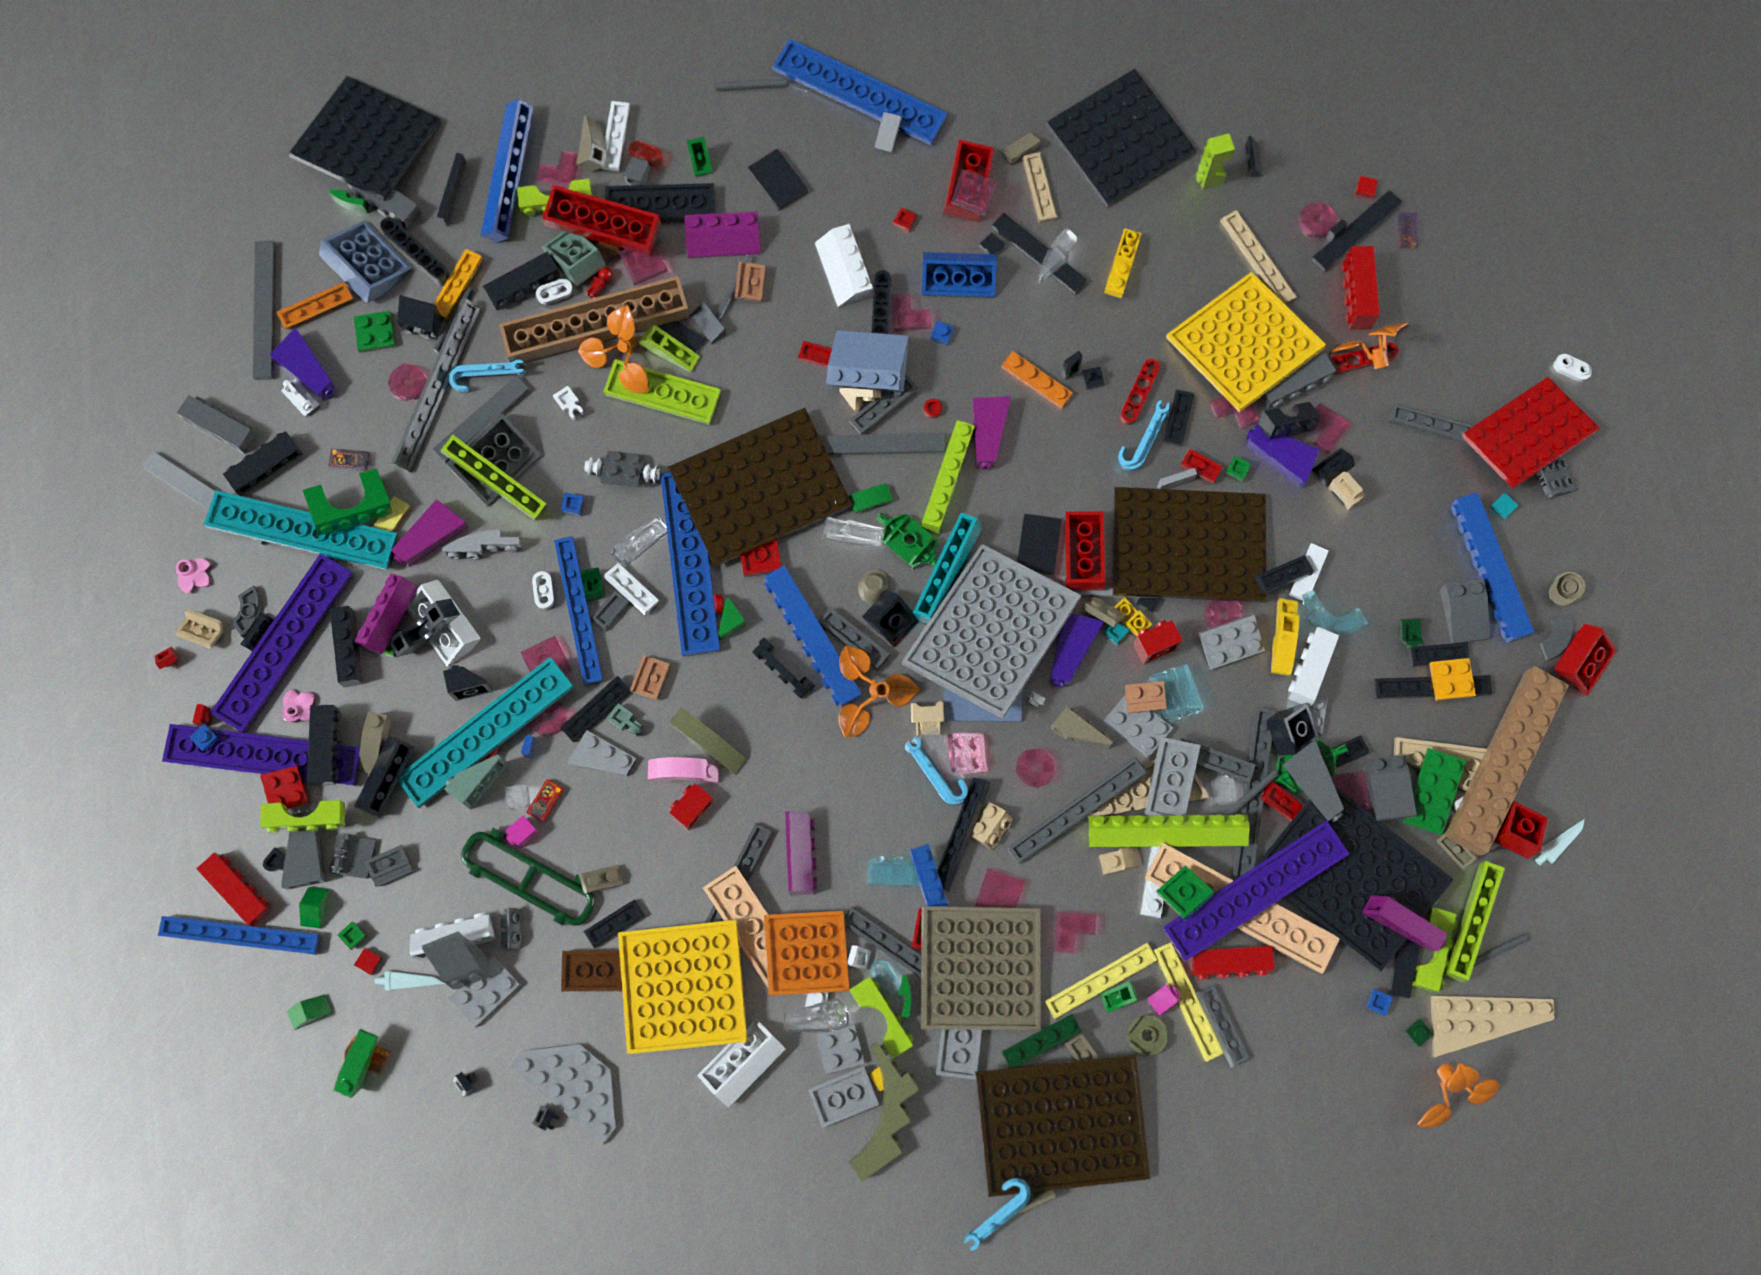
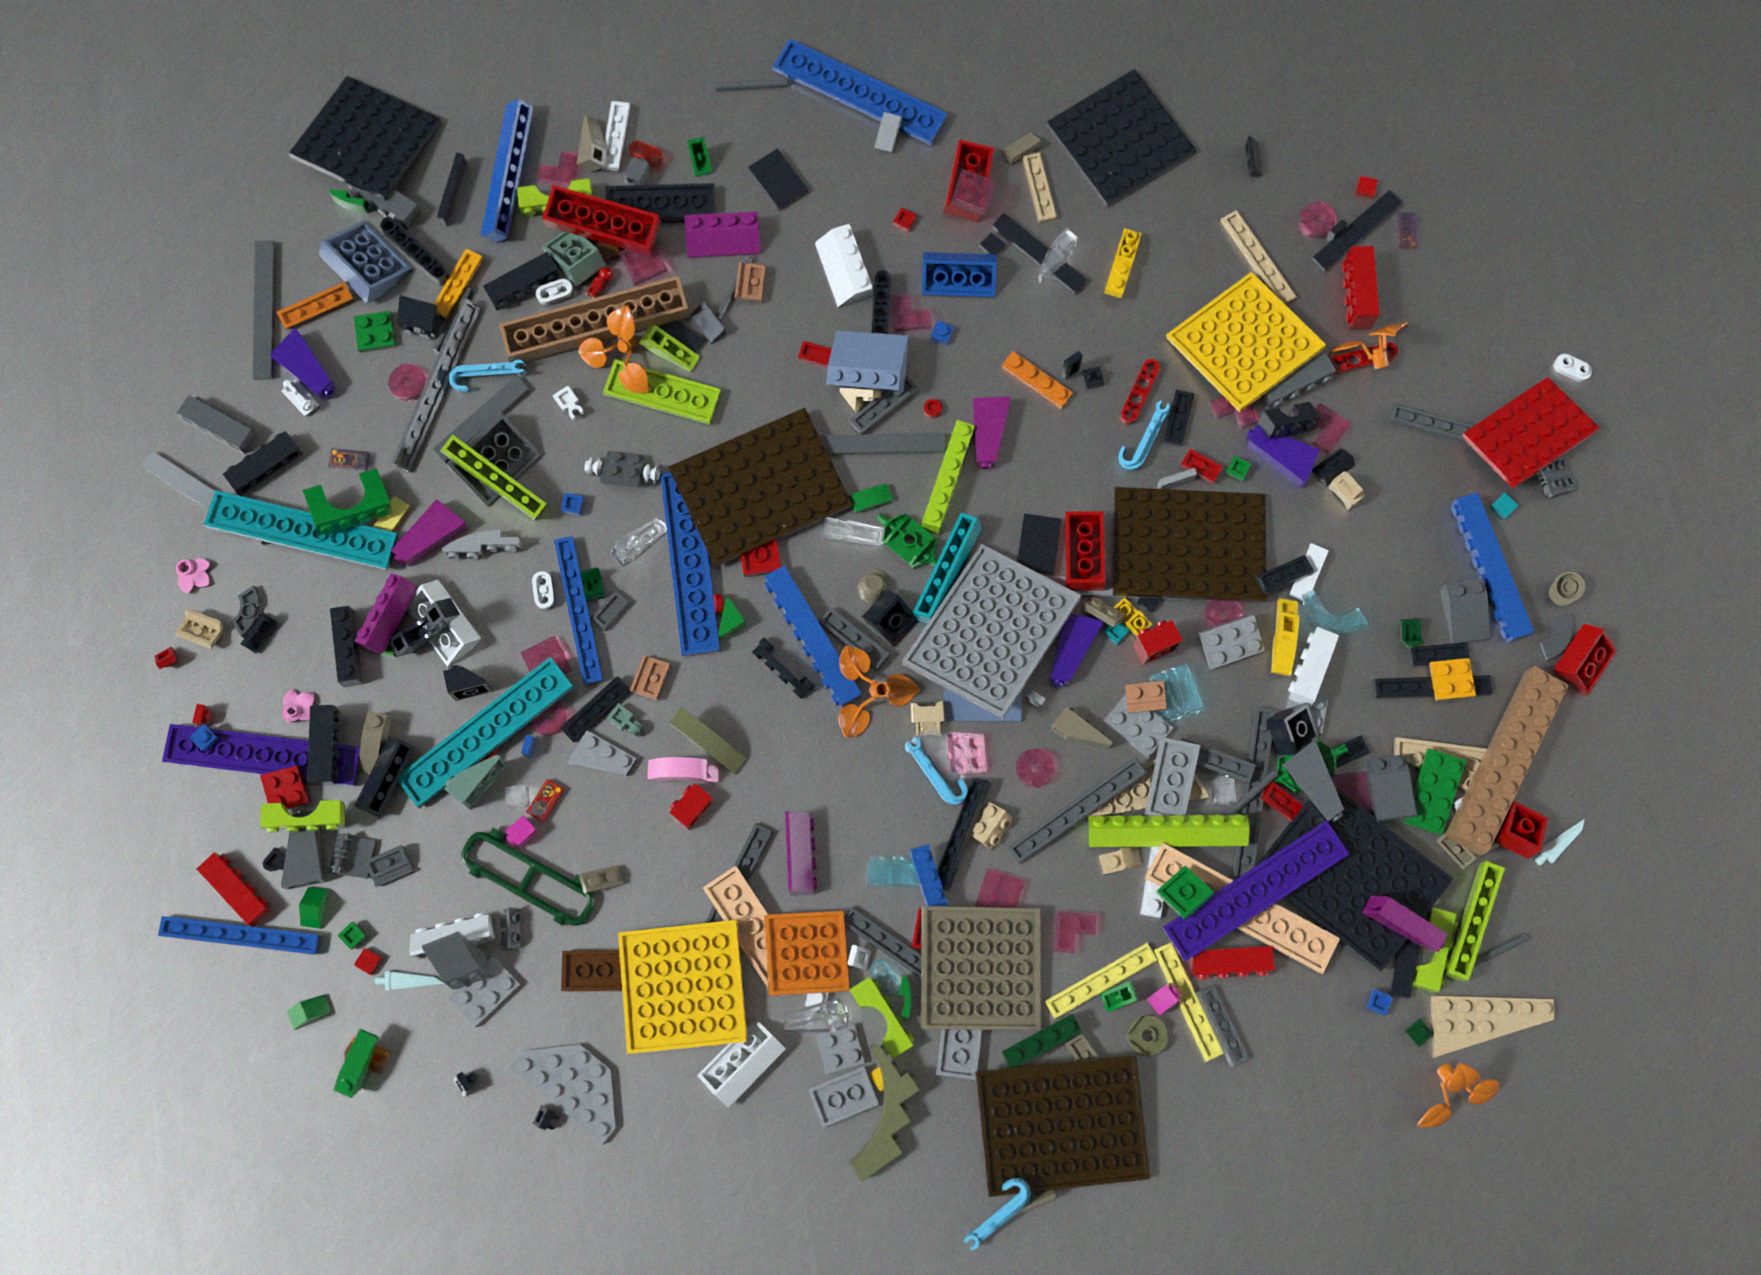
dark purple plate [210,554,353,733] -> none
black tile [584,899,645,949] -> none
white plate [604,563,659,615] -> none
lime arch [1196,133,1235,189] -> none

